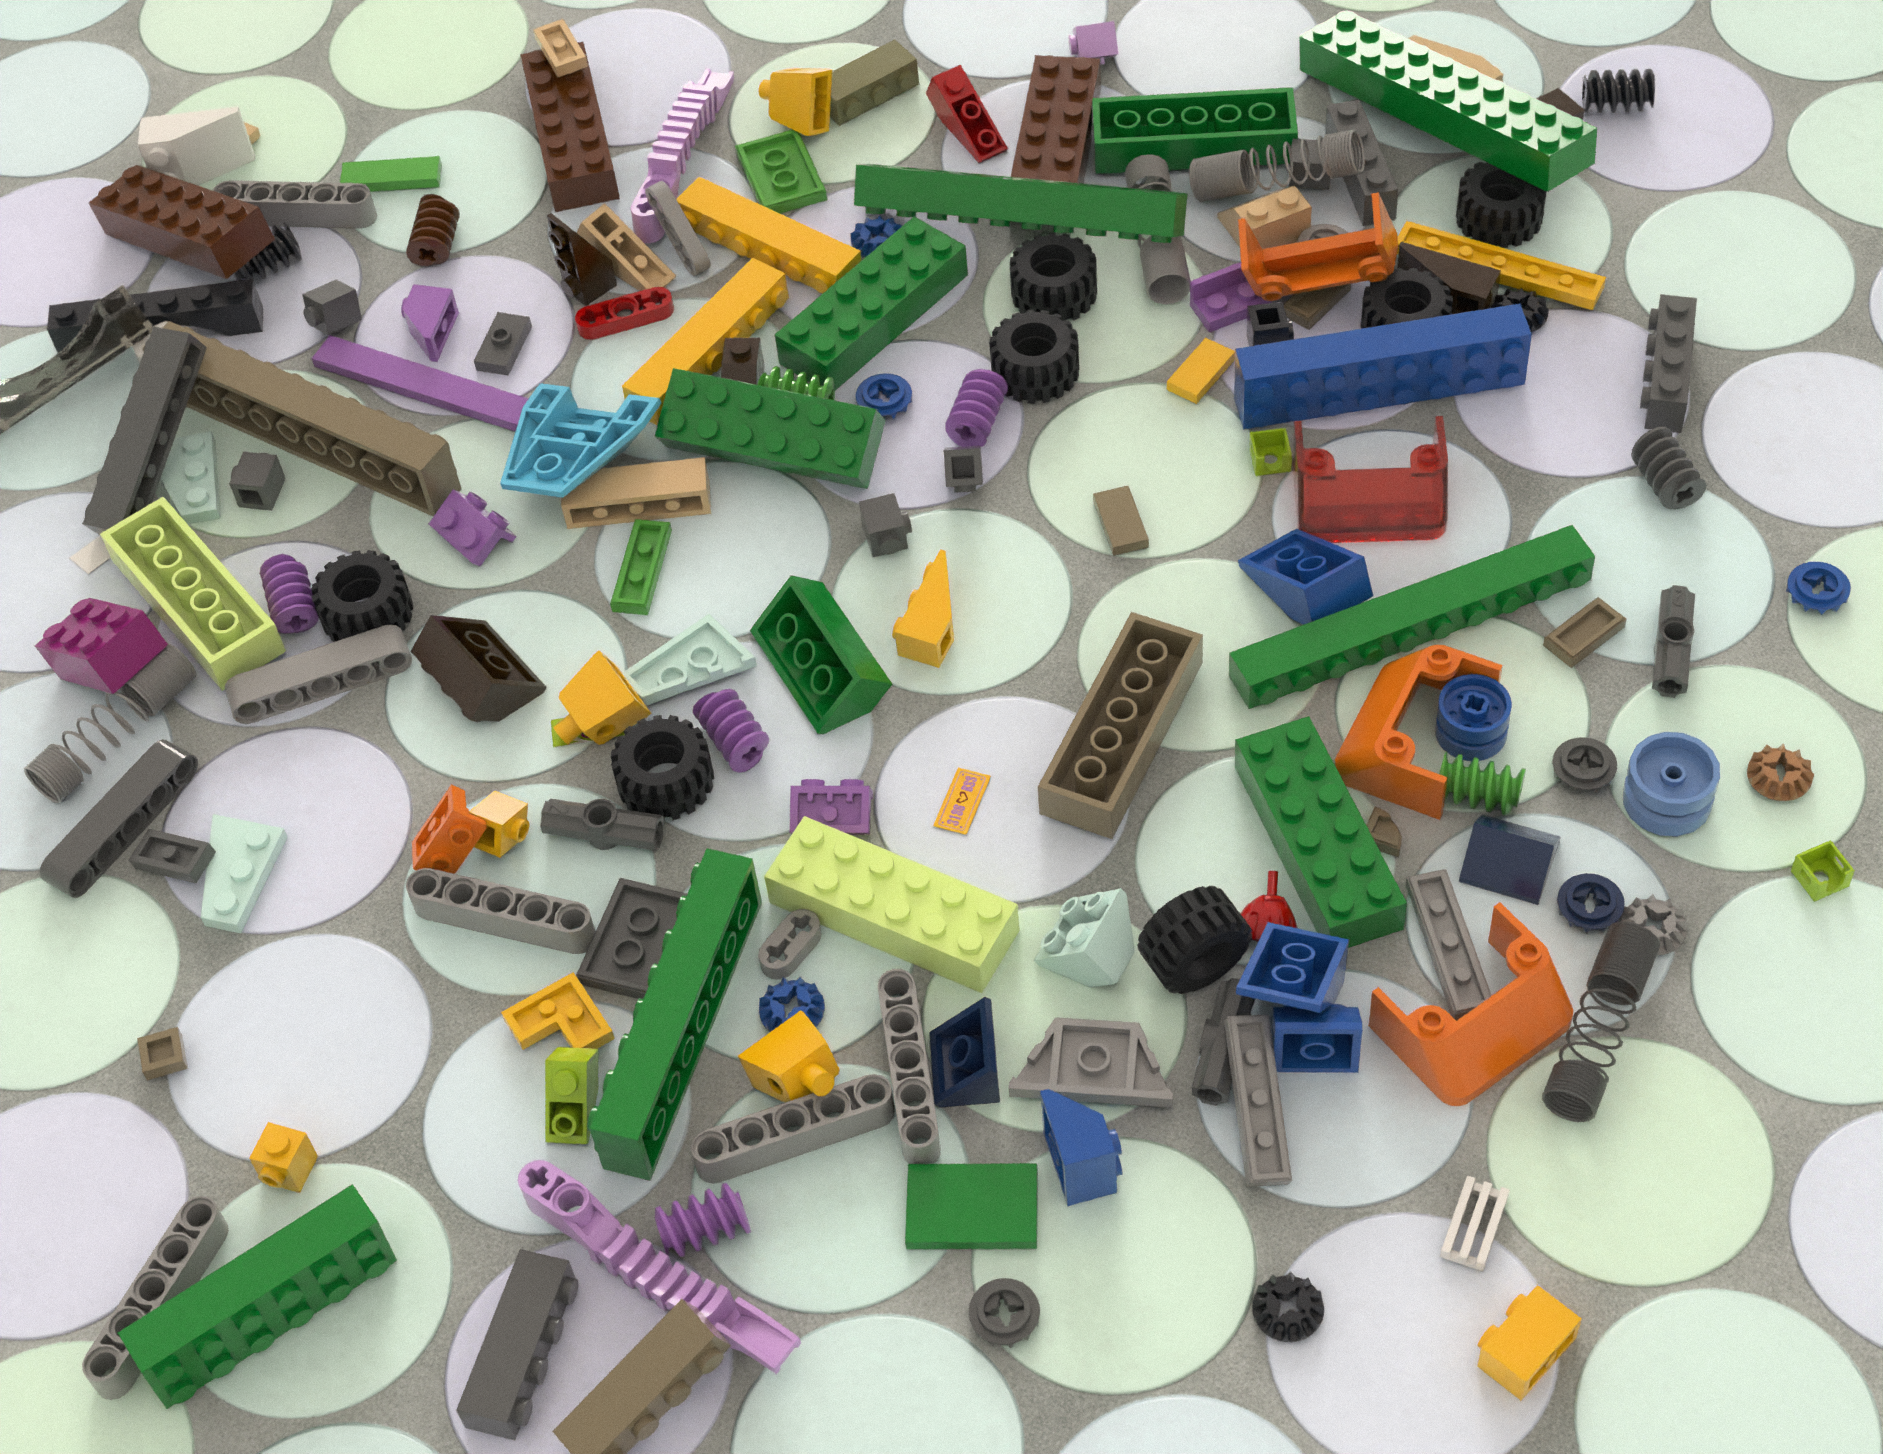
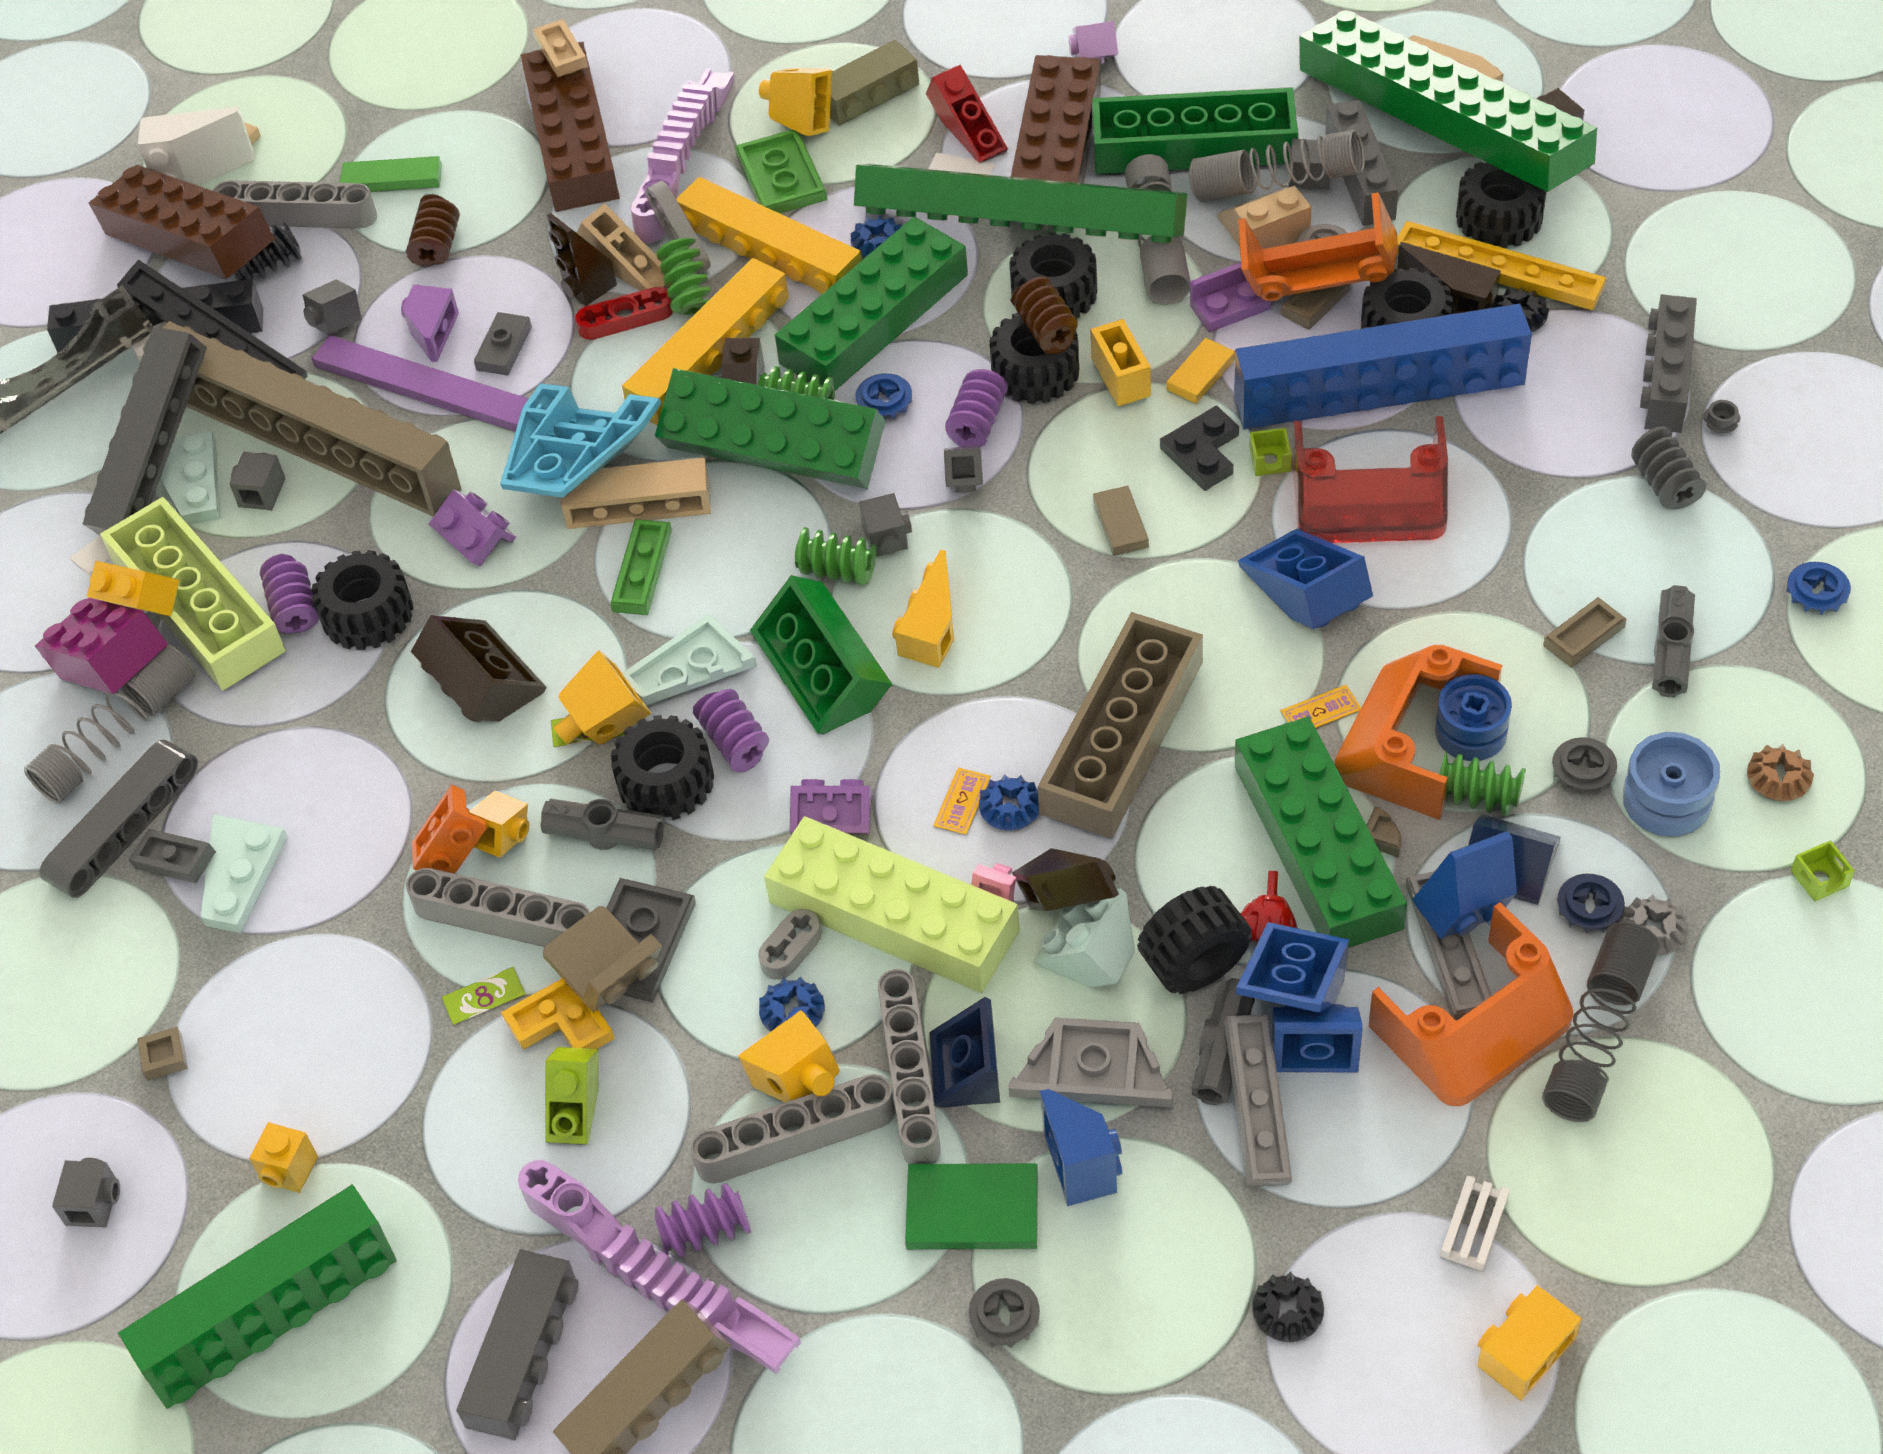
light grey beam [82,1196,228,1400] -> none
light grey beam [225,625,412,724] -> none
green brick [587,848,762,1181] -> none
green brick [1229,525,1595,709] -> none
black brick [1247,301,1294,346] -> none
black piece [1582,69,1655,113] -> none
none -> dark grey brick [52,1157,120,1227]
none -> yellow brick [87,560,179,616]
none -> black plate [117,259,308,379]
none -> lime sticker [441,967,526,1025]
none -> dark tan bracket [543,906,662,1013]
none -> bright green piece [656,238,712,315]
none -> bright green piece [795,527,876,586]
none -> white sticker [928,153,996,175]
none -> bright pink tile [971,863,1016,902]
none -> blue gear [979,774,1039,831]
none -> reddish brown piece [1010,276,1078,354]
none -> dark brown slope [1012,848,1119,911]
none -> yellow brick [1090,319,1151,406]
none -> black plate [1160,405,1239,491]
none -> yellow sticker [1280,685,1361,728]
none -> blue slope [1412,831,1517,939]
none -> dark grey plate [1703,400,1741,434]

